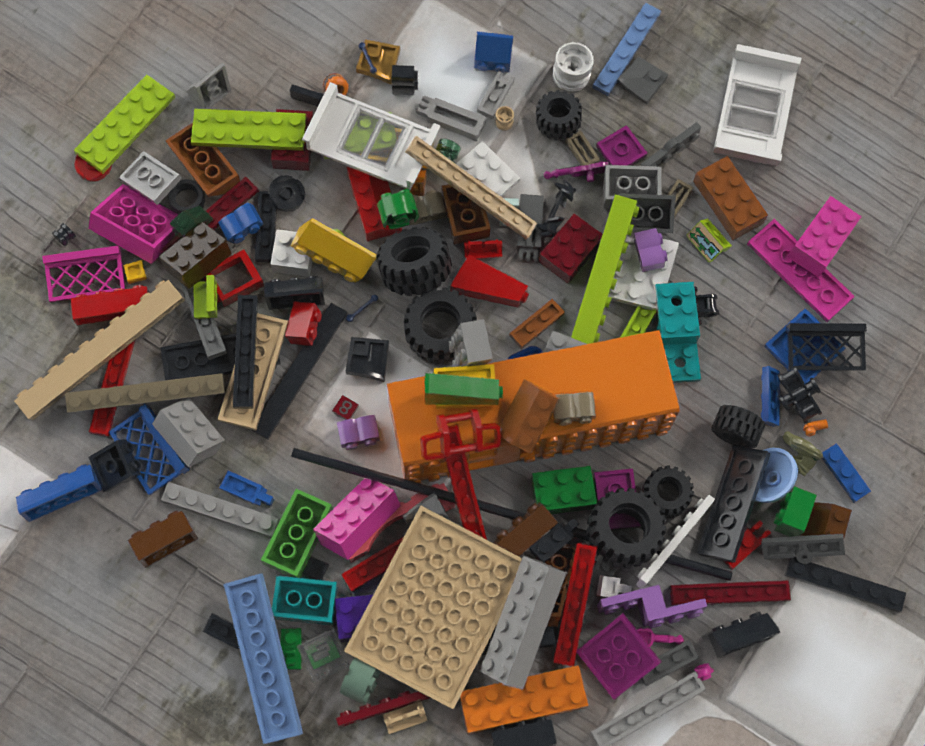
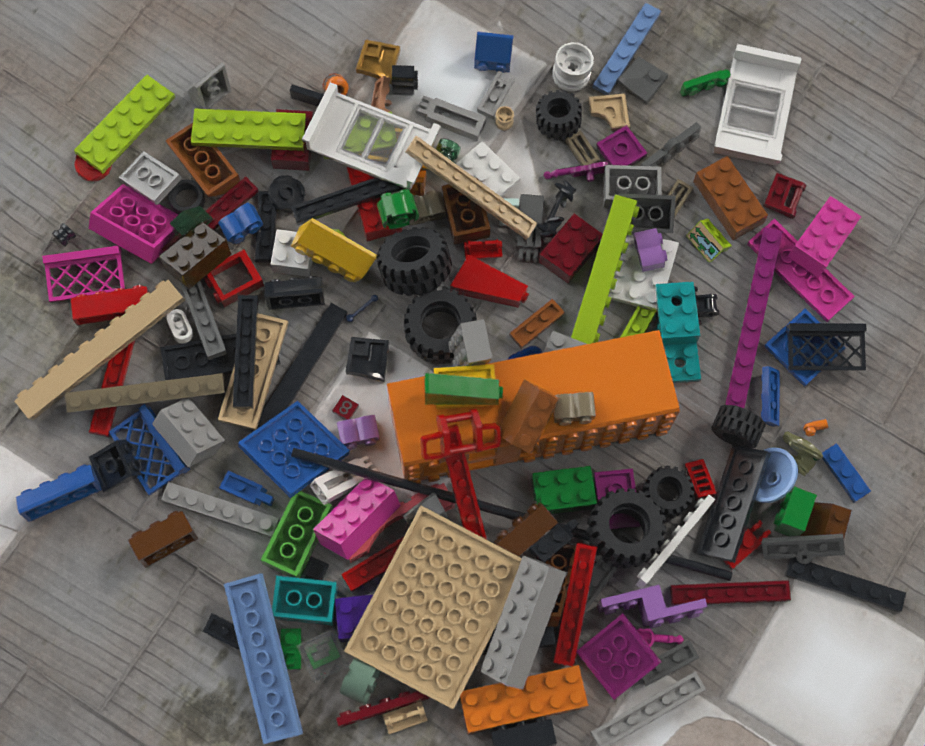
yellow tile [123,260,147,284] -> none
lime panel [194,275,217,319] -> none
red brick [285,302,322,346] -> none
dark blue hinge [359,42,377,74] -> none
white plate [596,575,632,597] -> none
dark pink plate [694,663,714,681] -> none
black slope [708,612,781,658] -> none
black axle [777,366,822,423] -> none
none -> white plate [167,309,193,344]
none -> blue plate [238,401,350,498]
none -> black tile [291,177,404,226]
none -> white hinge [310,456,378,505]
none -> nougat plate [371,76,392,112]
none -> tan tile [589,94,630,131]
none -> green hinge [680,69,731,97]
none -> red slope [685,459,716,501]
none -> magenta plate [725,227,783,408]
none -> dark red plate [763,172,807,219]

